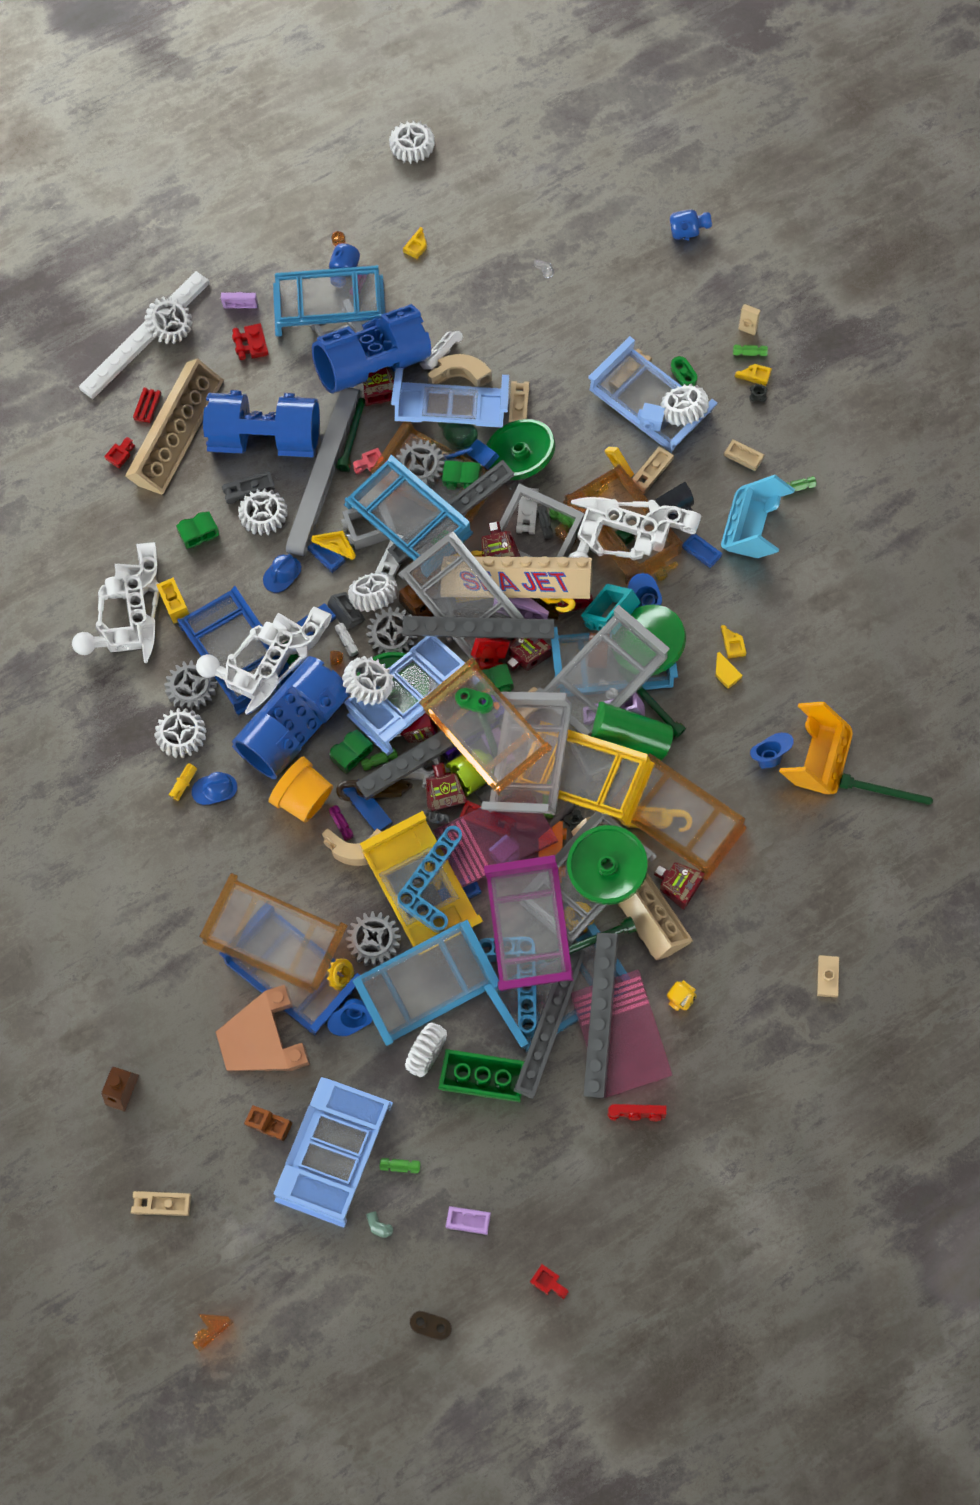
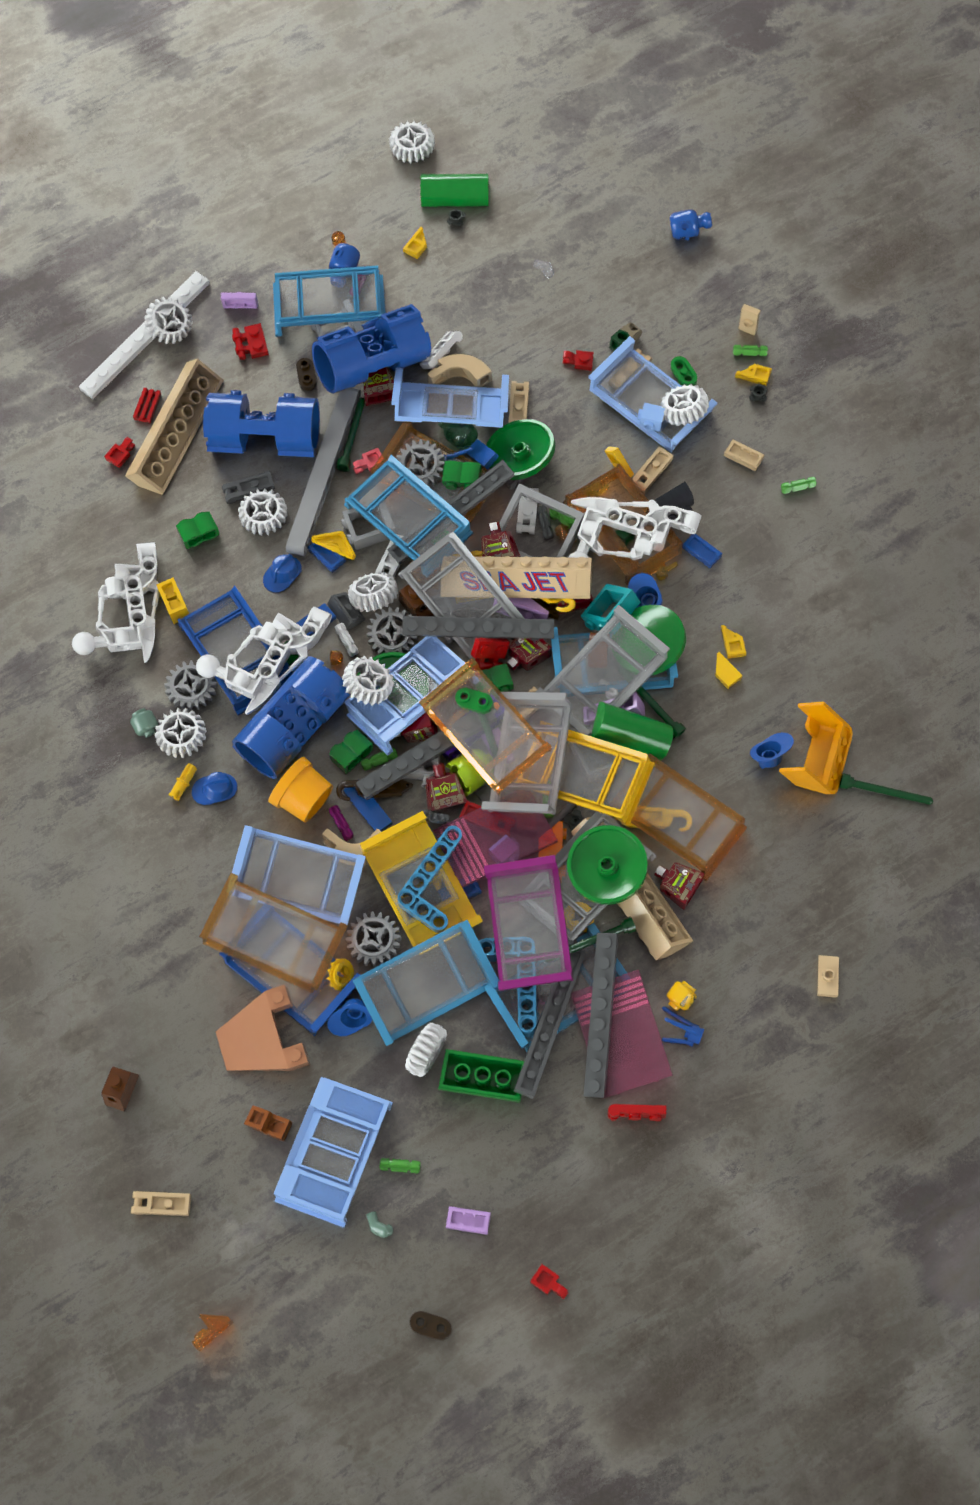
medium azure windscreen [721,475,795,558] -> none
none -> sand green head [130,708,159,738]
none -> clear piece [226,825,366,926]
none -> dark brown plate [296,358,317,391]
none -> green brick [420,173,489,207]
none -> pearl dark grey plate [447,209,465,226]
none -> red plate [563,350,594,371]
none -> leg [609,322,642,351]
none -> blue plant [662,1007,704,1046]

